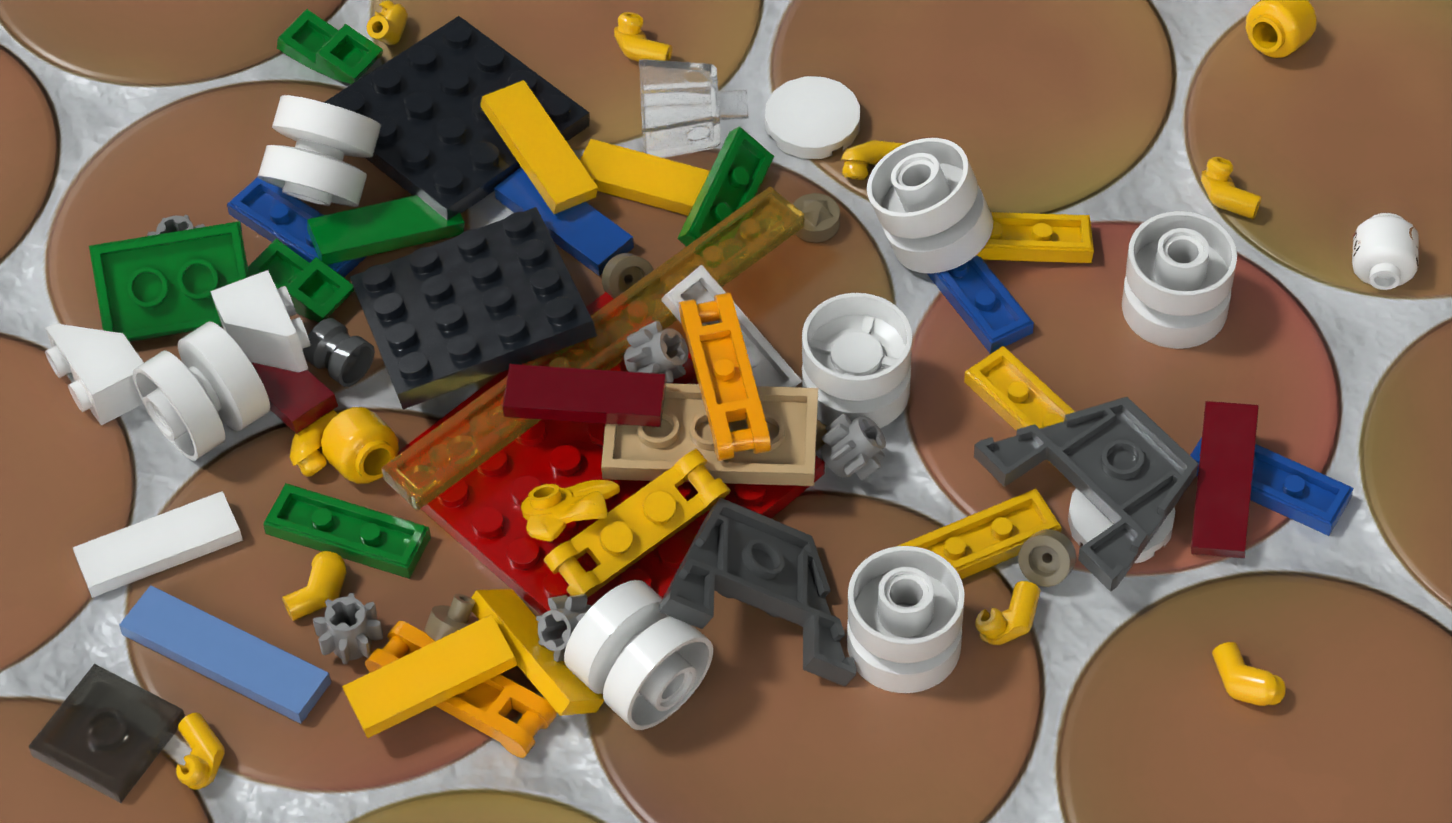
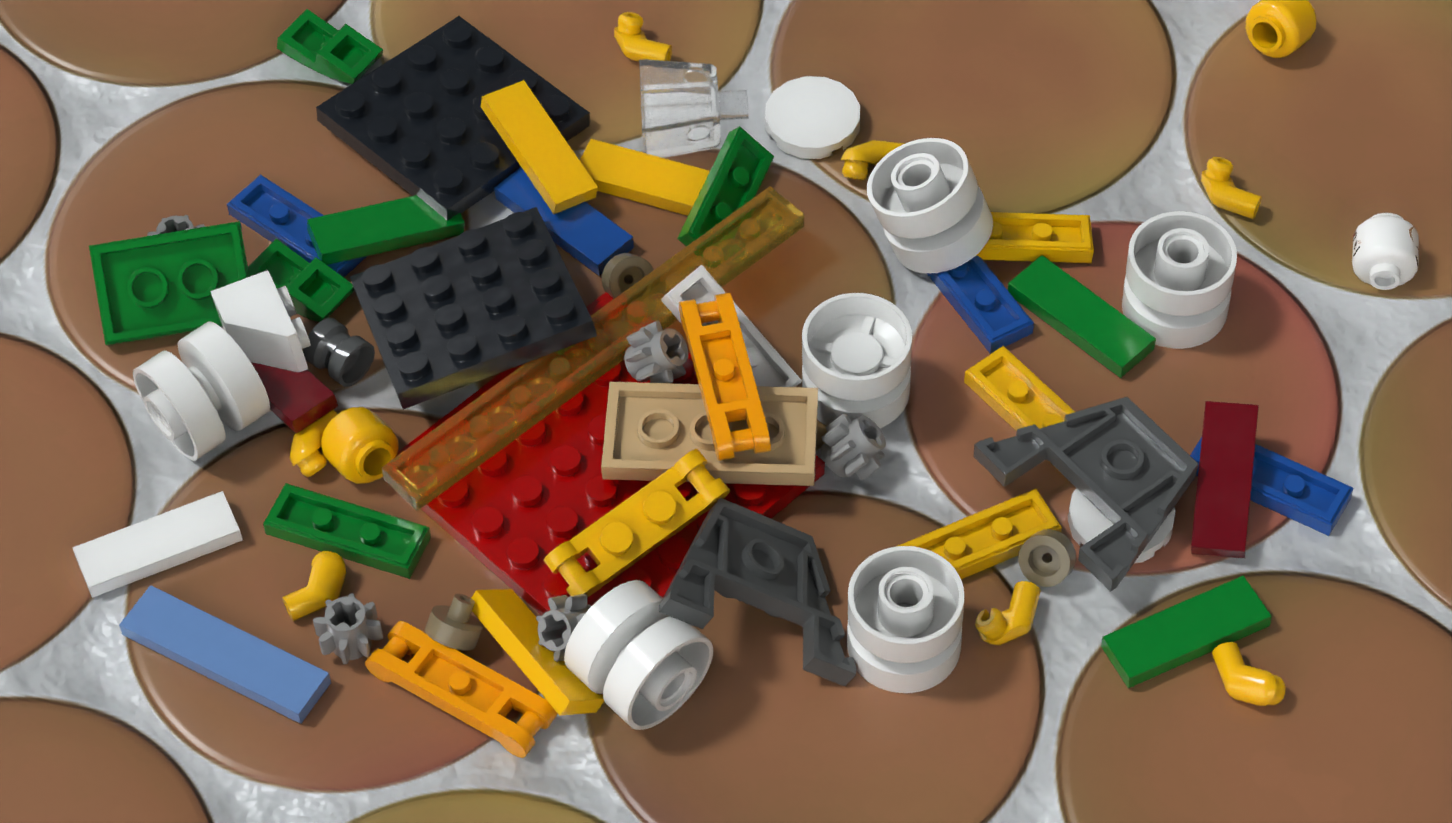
clear smoke tile [28,664,185,803] -> none
white slope [45,323,144,426] -> none
yellow arm [176,712,225,790] -> none
white wheel [258,95,381,207] -> none
yellow tile [342,614,517,739] -> none
yellow arm [366,0,408,45] -> none
dark red tile [502,364,666,427] -> none
yellow plate [521,480,620,541] -> none
dark tan tile [791,193,840,242] -> none
none -> green tile [1008,255,1156,378]
none -> green tile [1101,575,1272,688]

